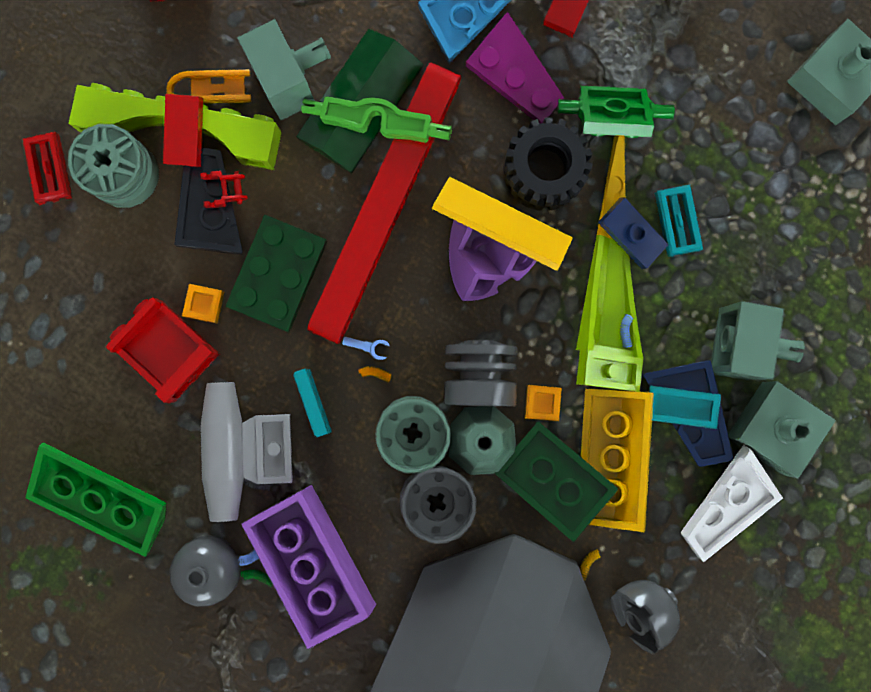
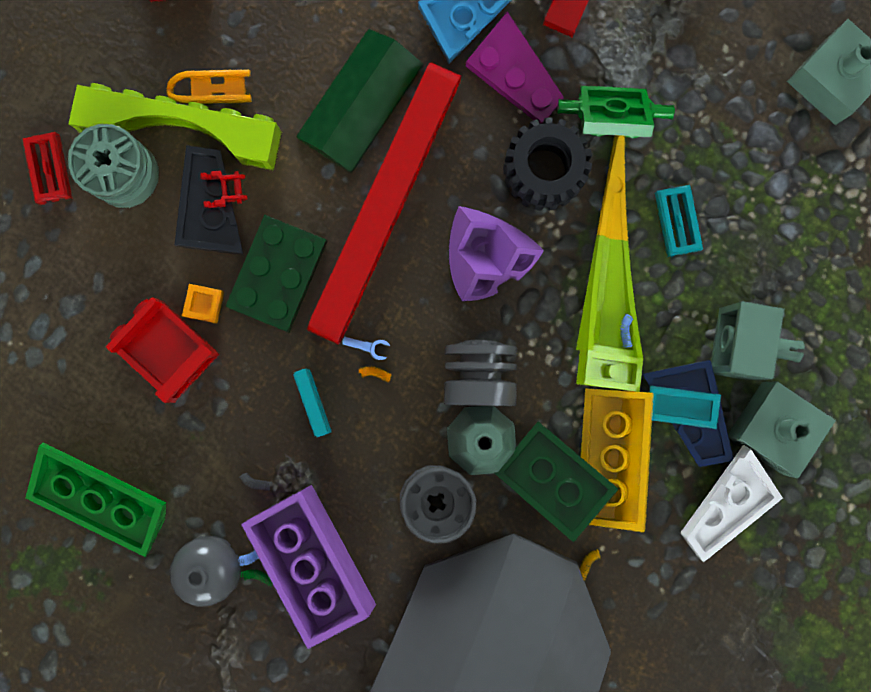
red tile [163,94,204,167] -> none
light grey plate [200,382,293,522] -> none
sand green brick [237,19,331,120] -> none
bright green piece [301,96,452,143] -> none
sand green wheel [376,396,450,473] -> none
yellow slope [432,177,573,271] -> none
light orange tile [524,385,562,421] -> none
dark blue plate [598,197,668,269] -> none
dark grey cylinder [611,580,680,654] -> none

